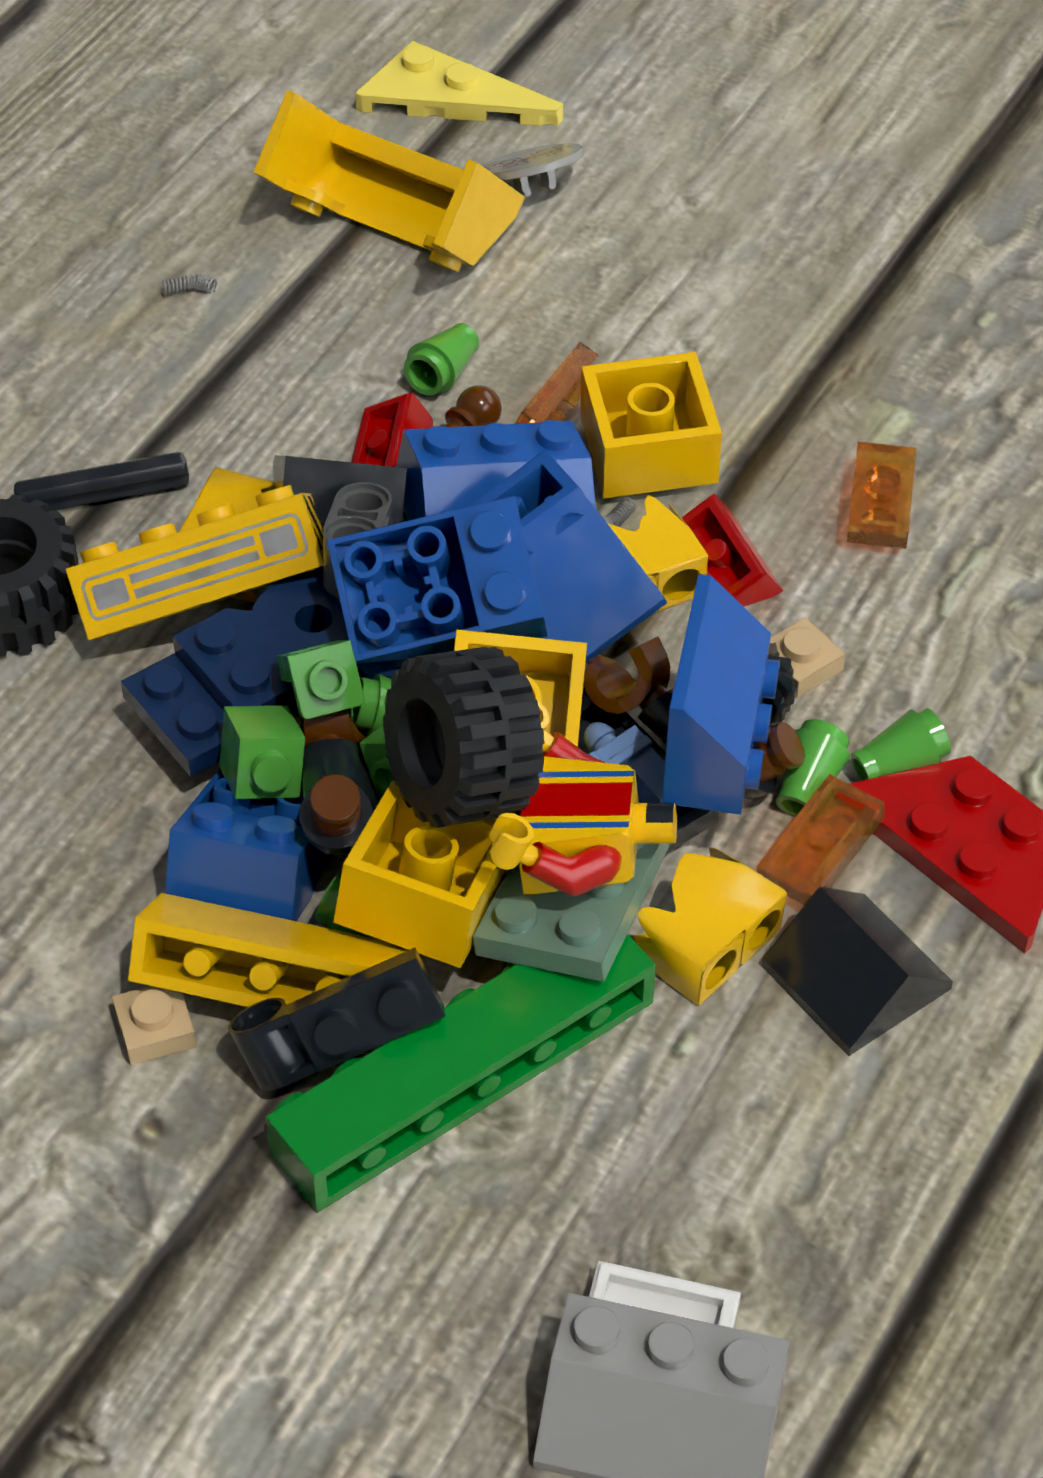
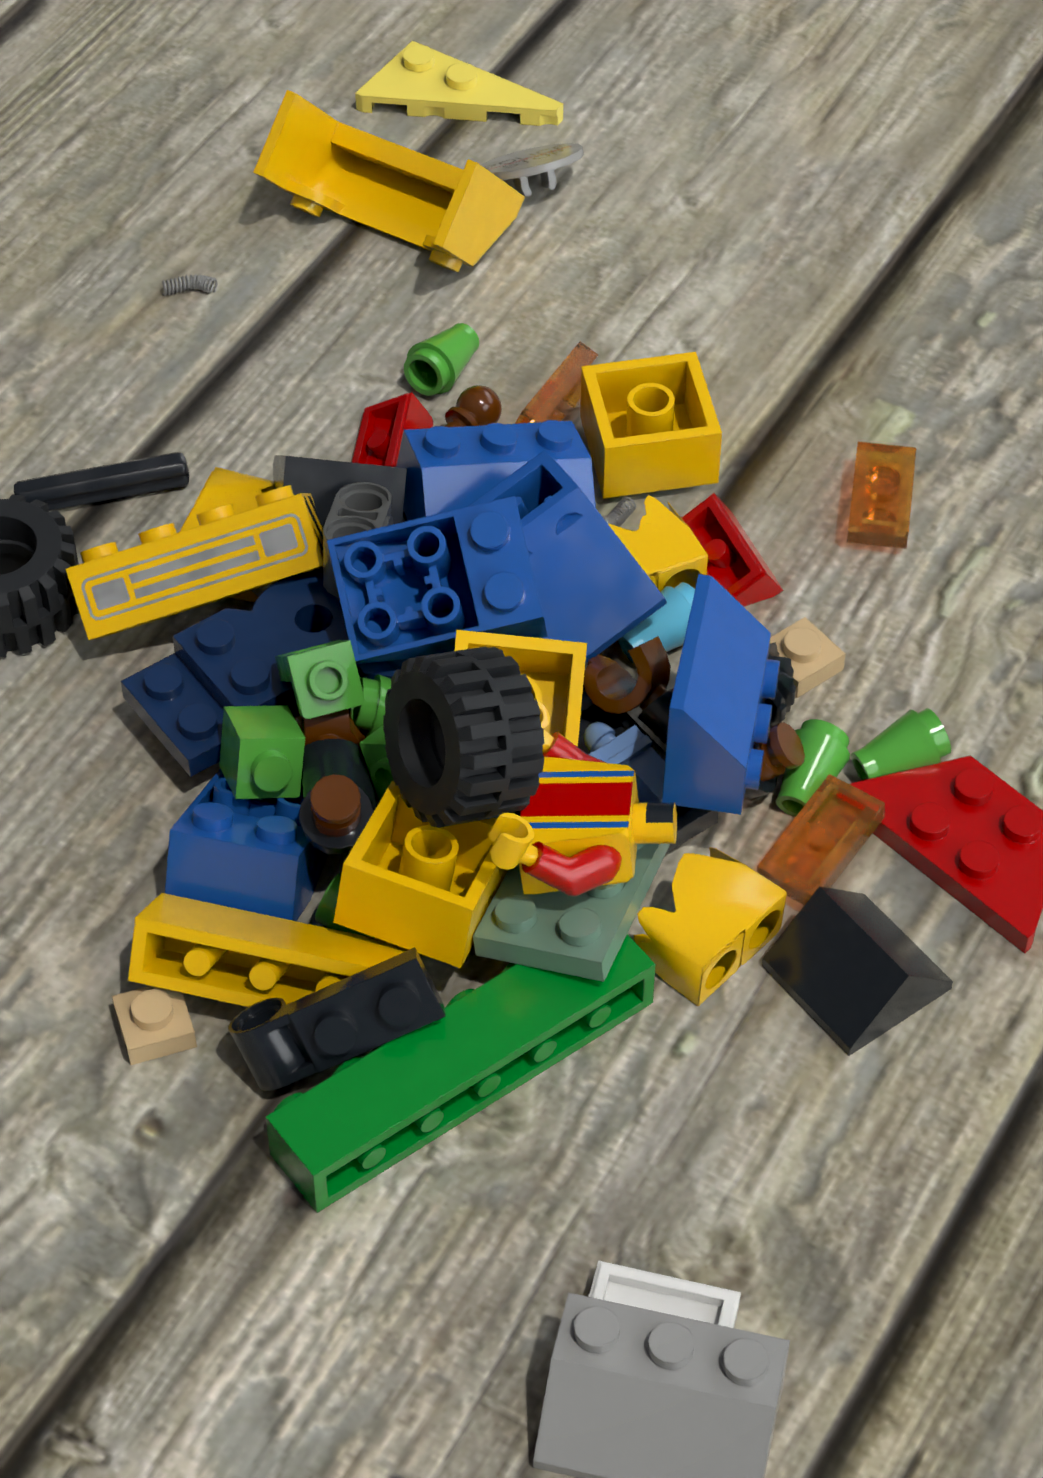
none -> medium azure cone [618,582,695,665]

